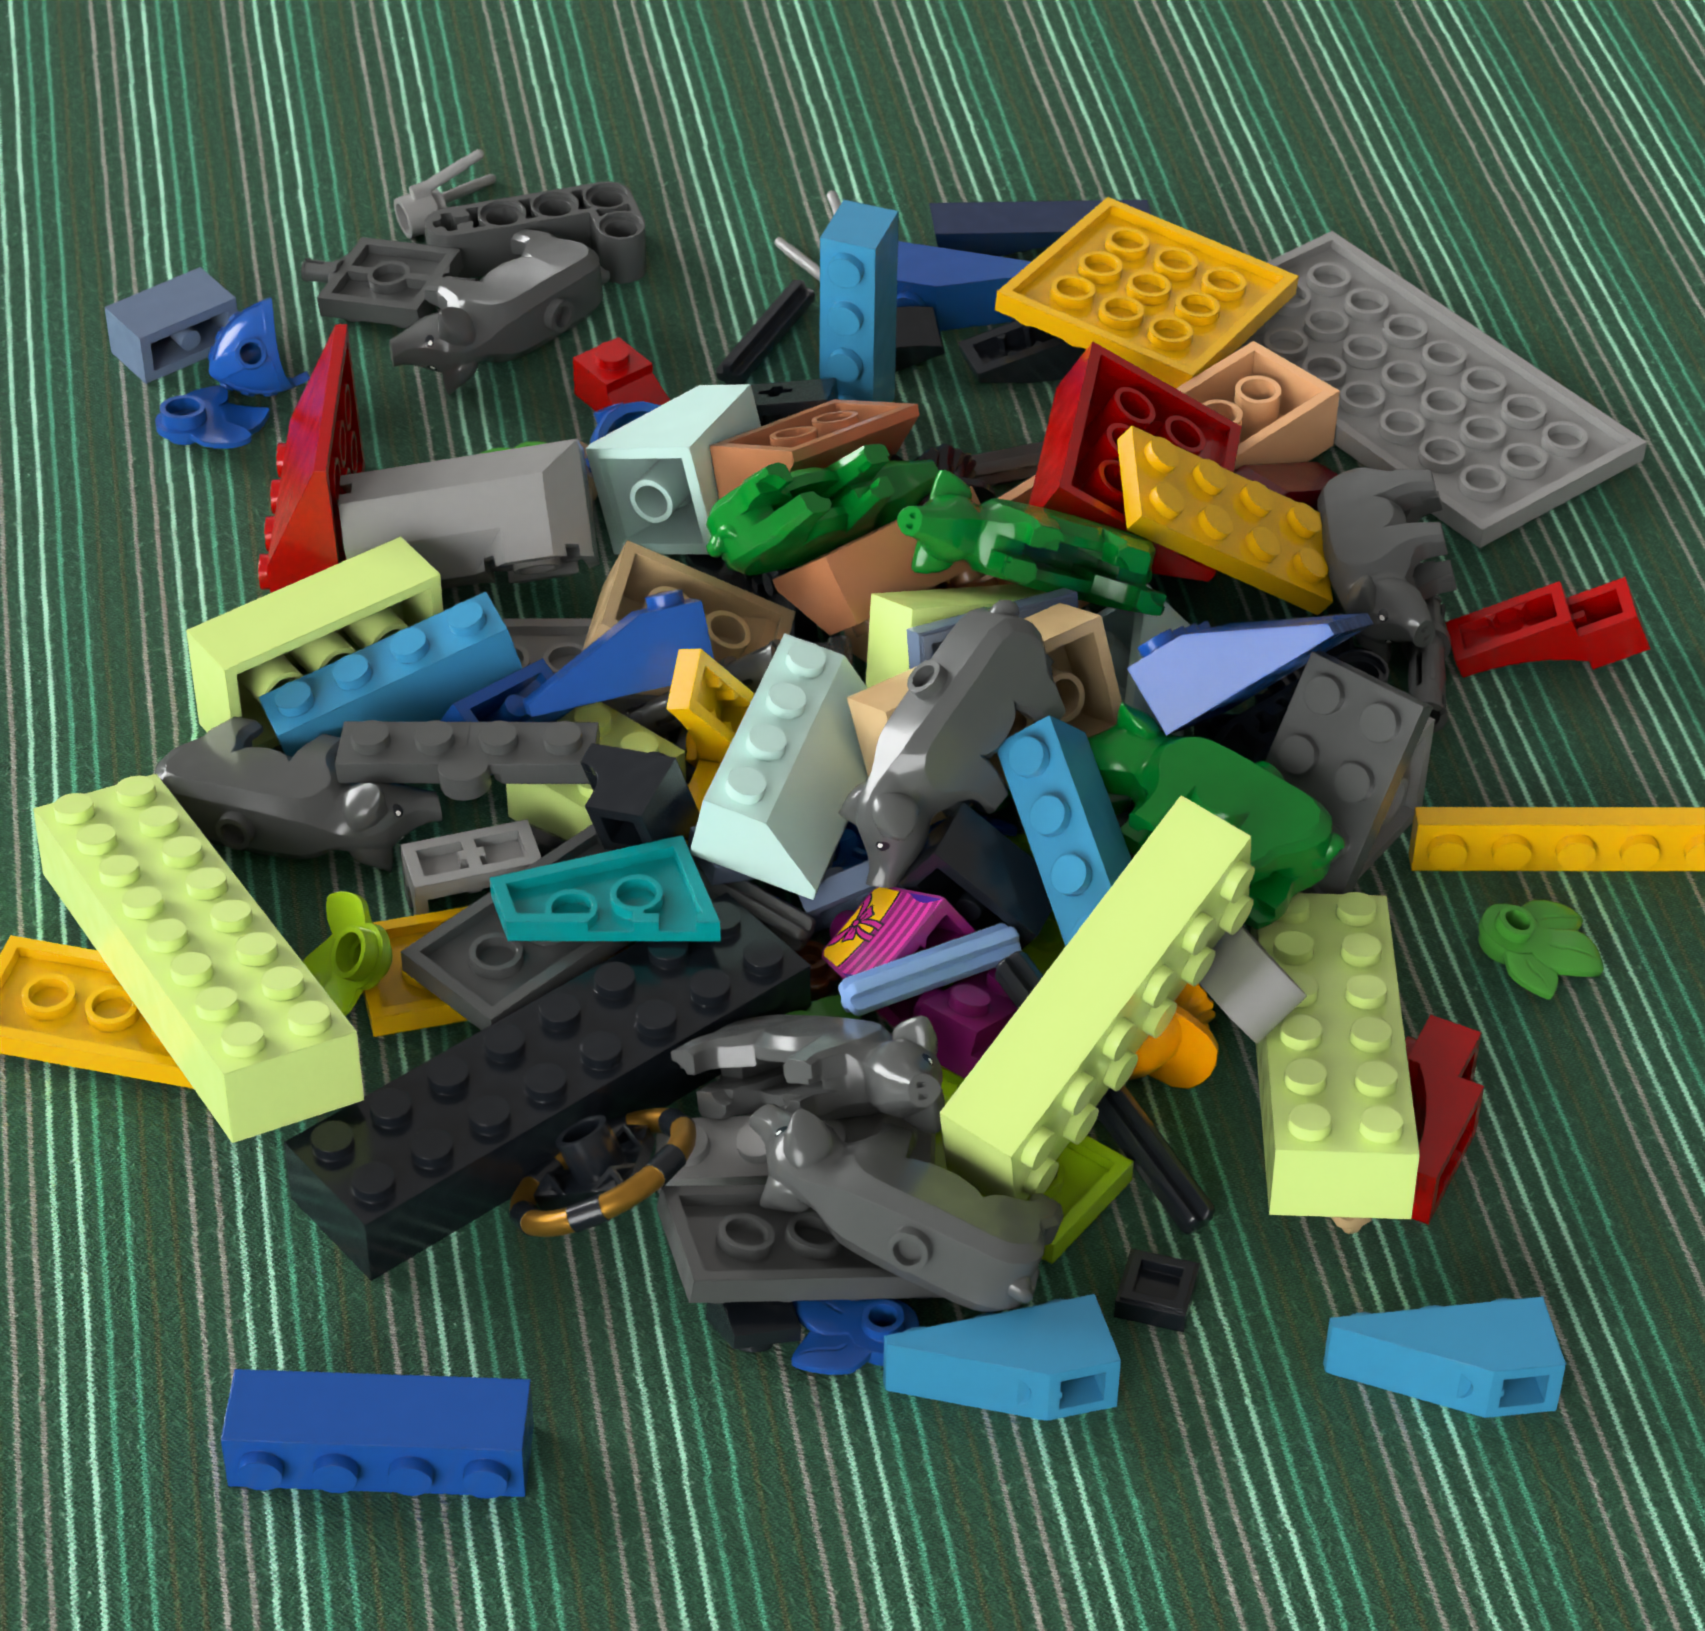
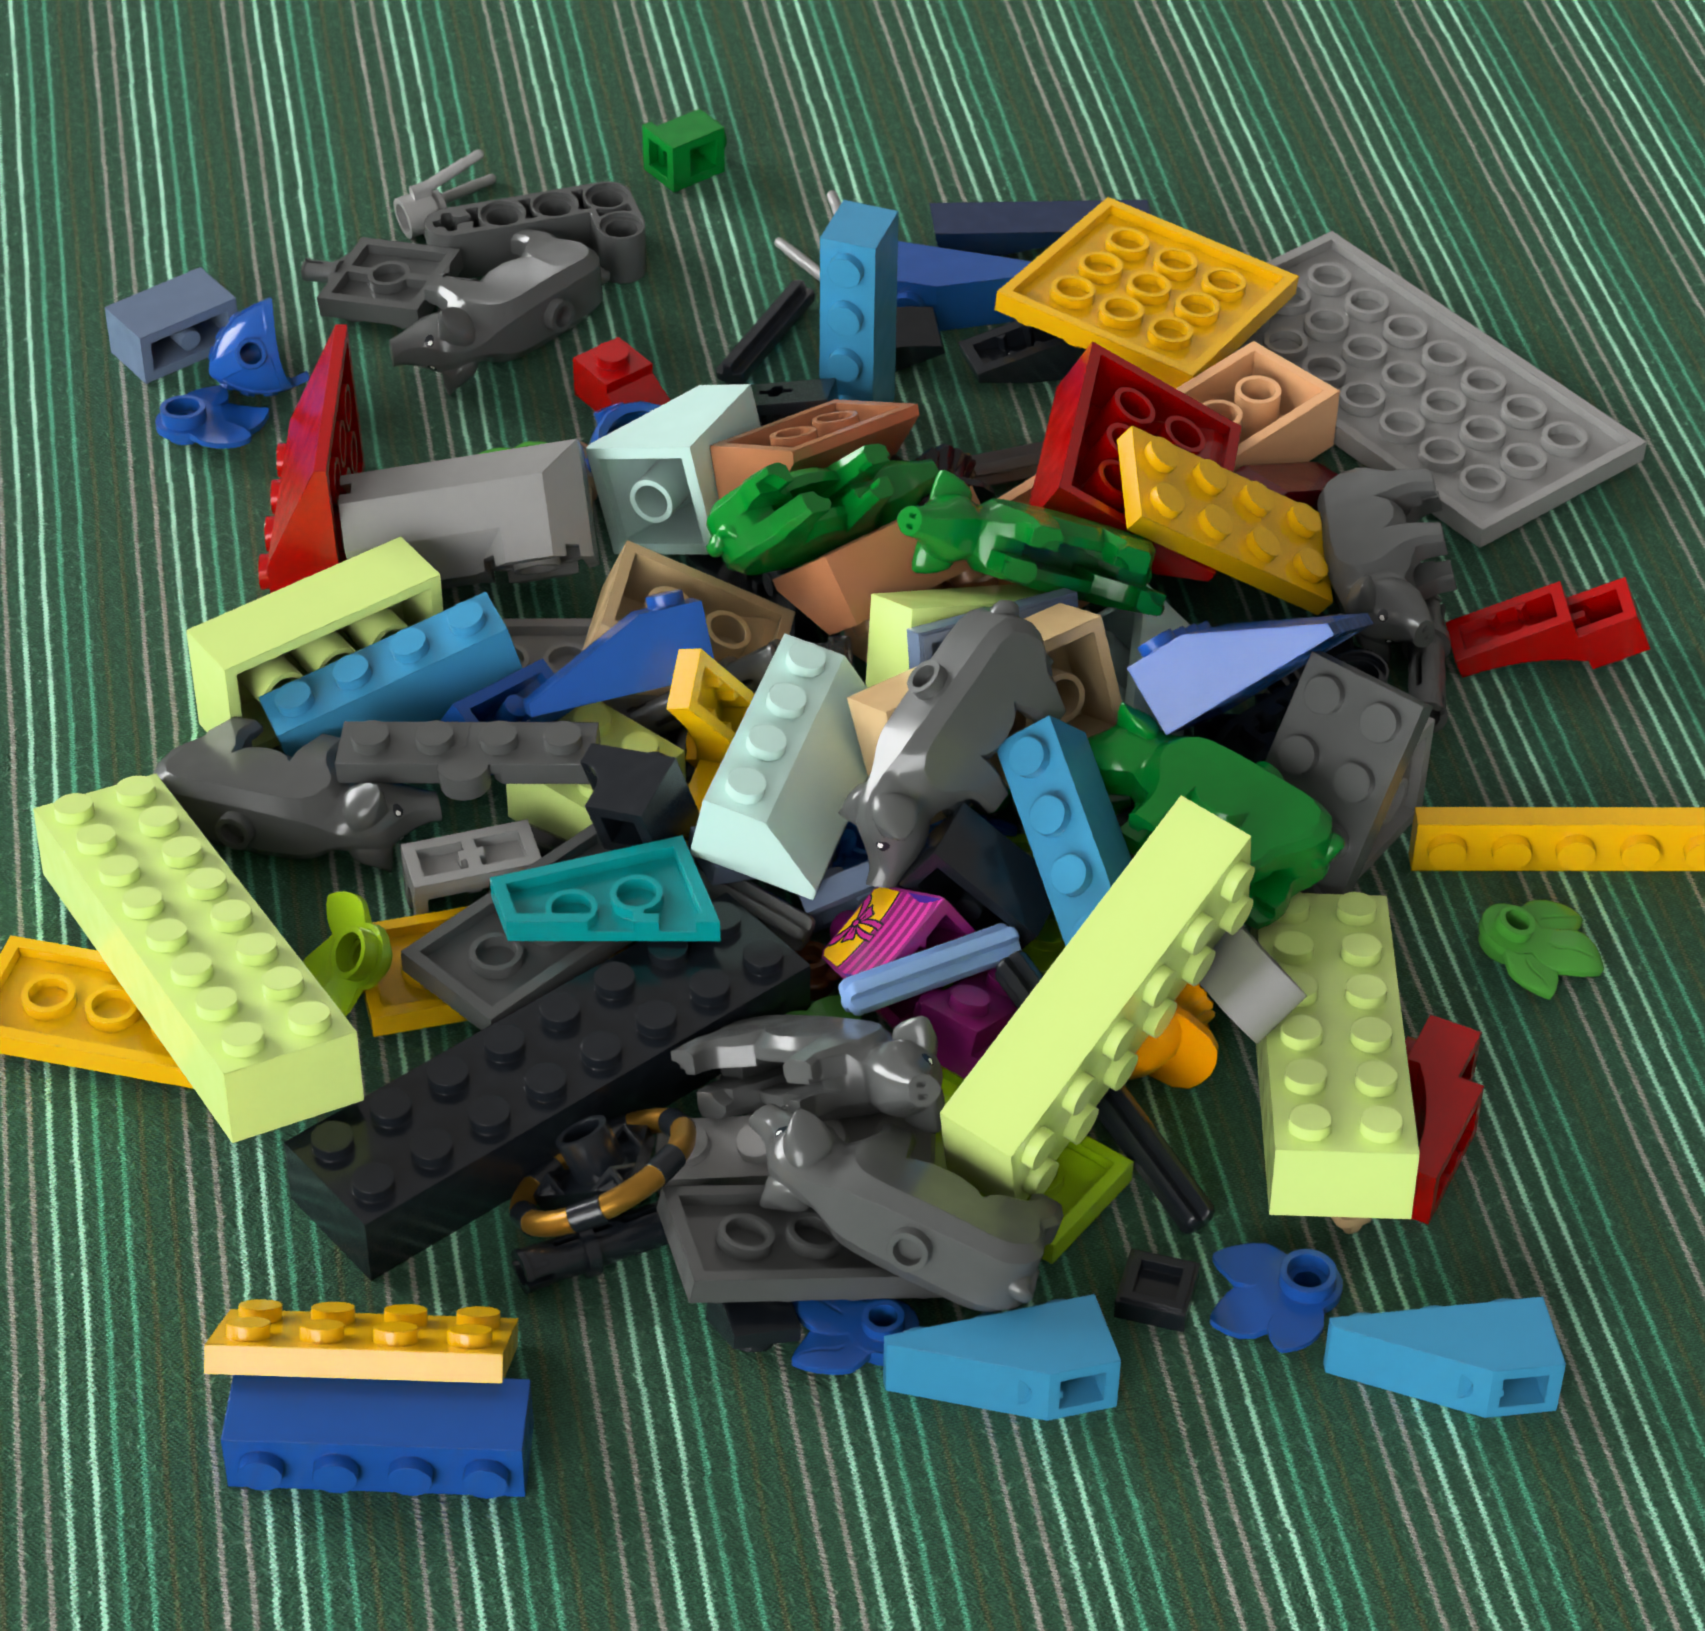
none -> yellow plate [204,1299,518,1383]
none -> black pin [511,1183,710,1294]
none -> green brick [642,108,727,193]
none -> blue plate [1210,1243,1343,1353]

